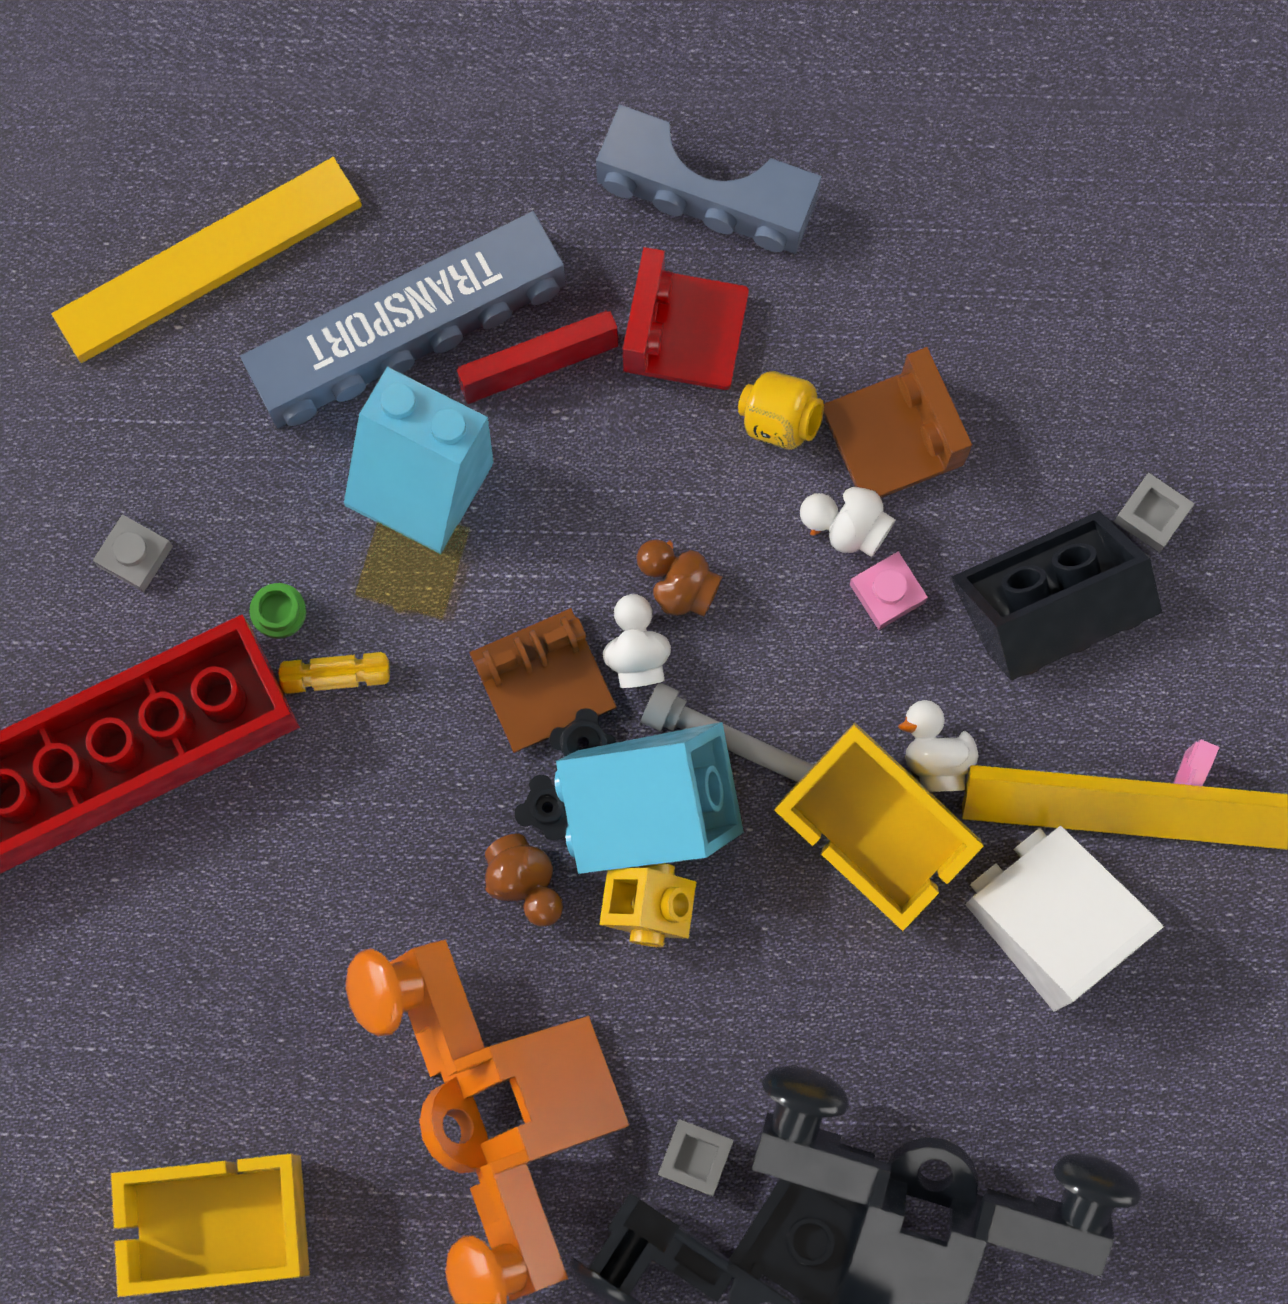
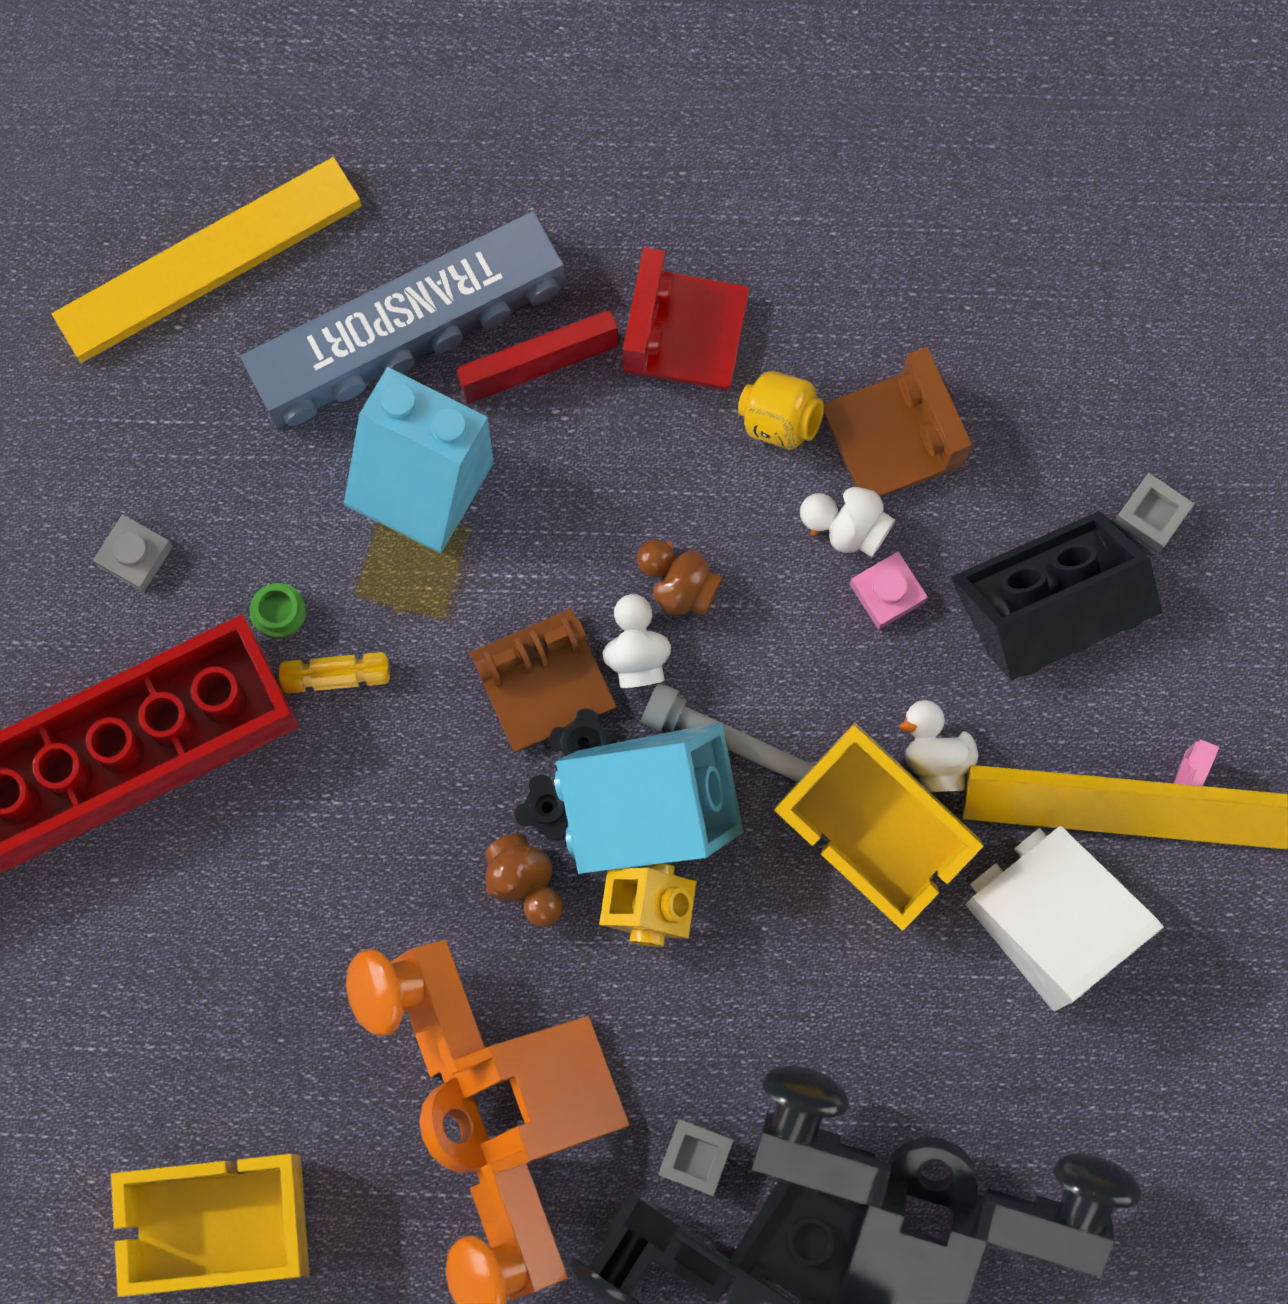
sand blue arch [596,104,822,254] -> none

